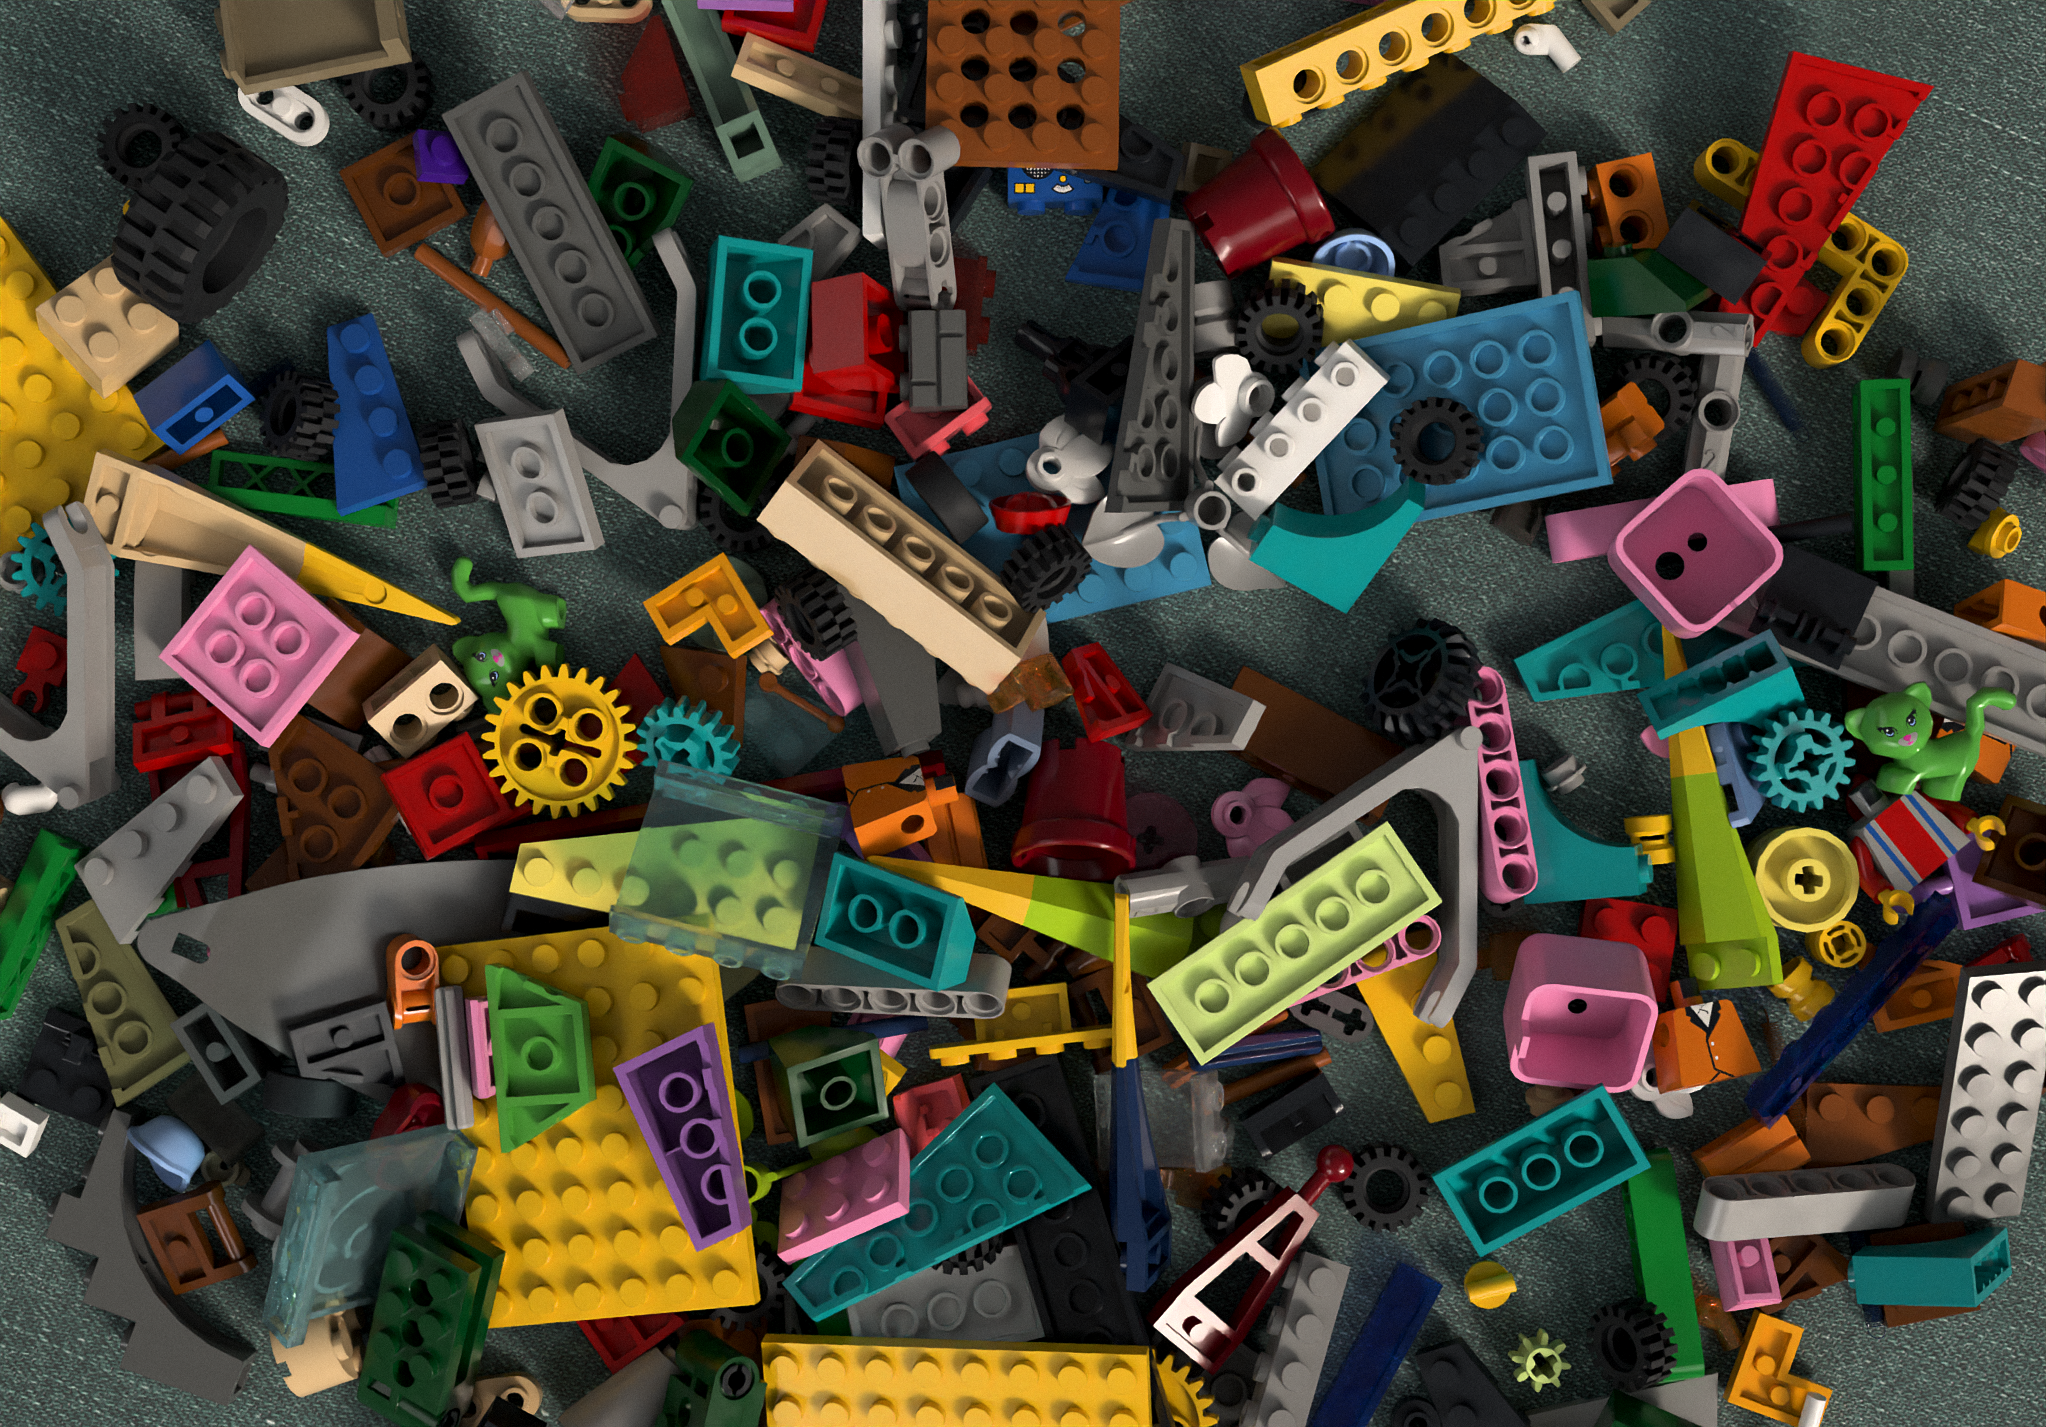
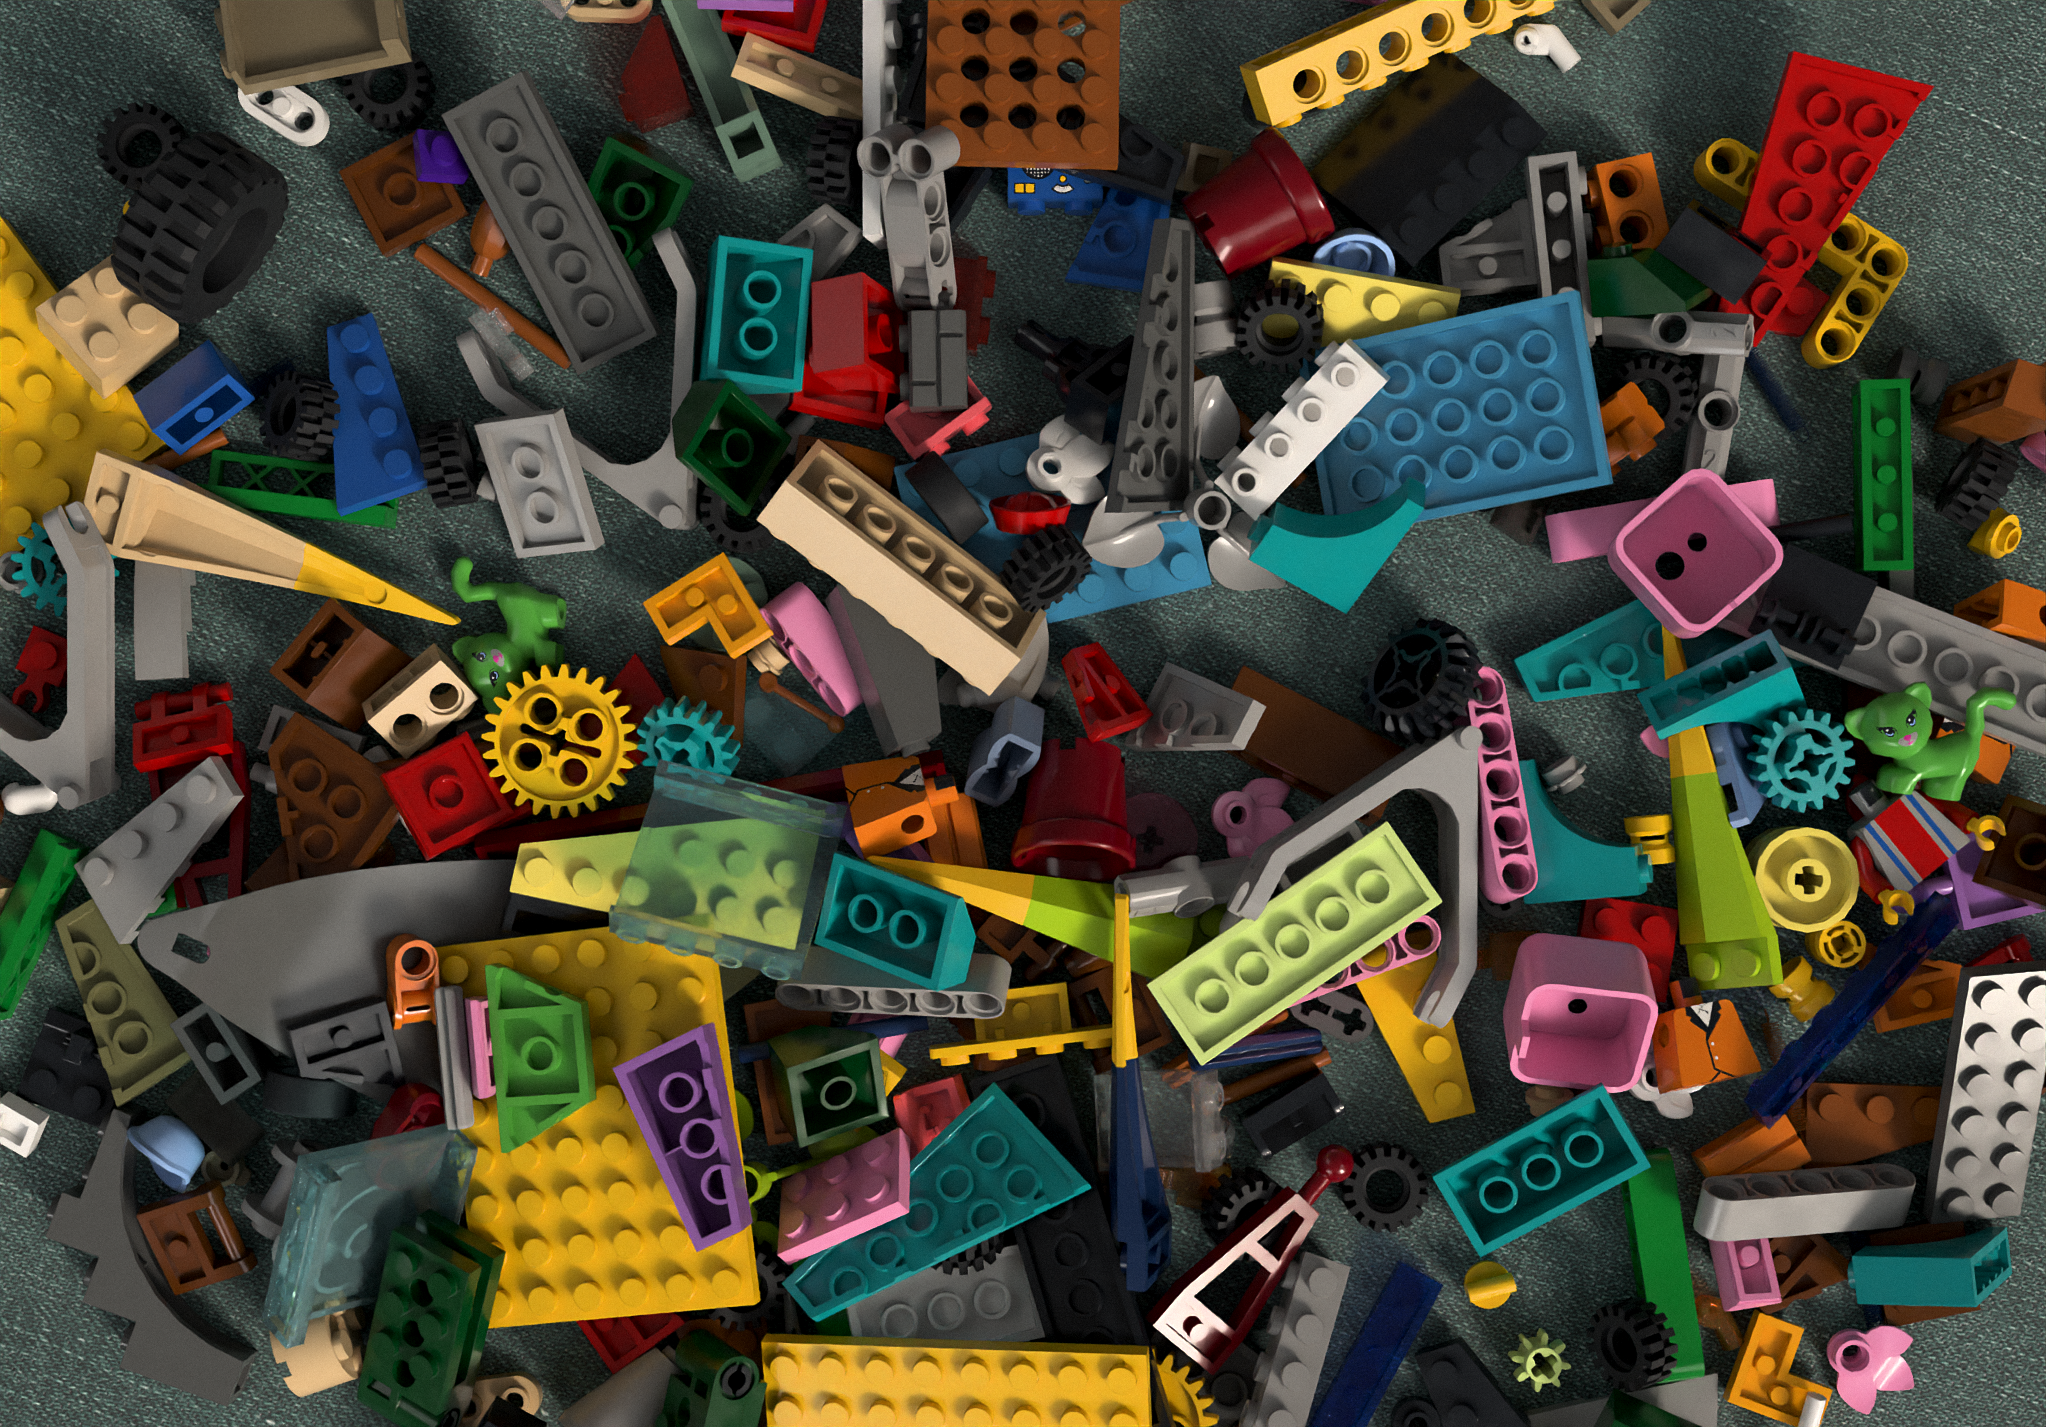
bright pink plate [158,544,360,748] -> none
black tyre [774,567,858,661] -> none
clear orange plate [986,652,1075,714] -> none
white plate [1191,353,1275,447] -> none
black tyre [1390,397,1485,486] -> none
none -> bright pink plate [1826,1325,1914,1415]

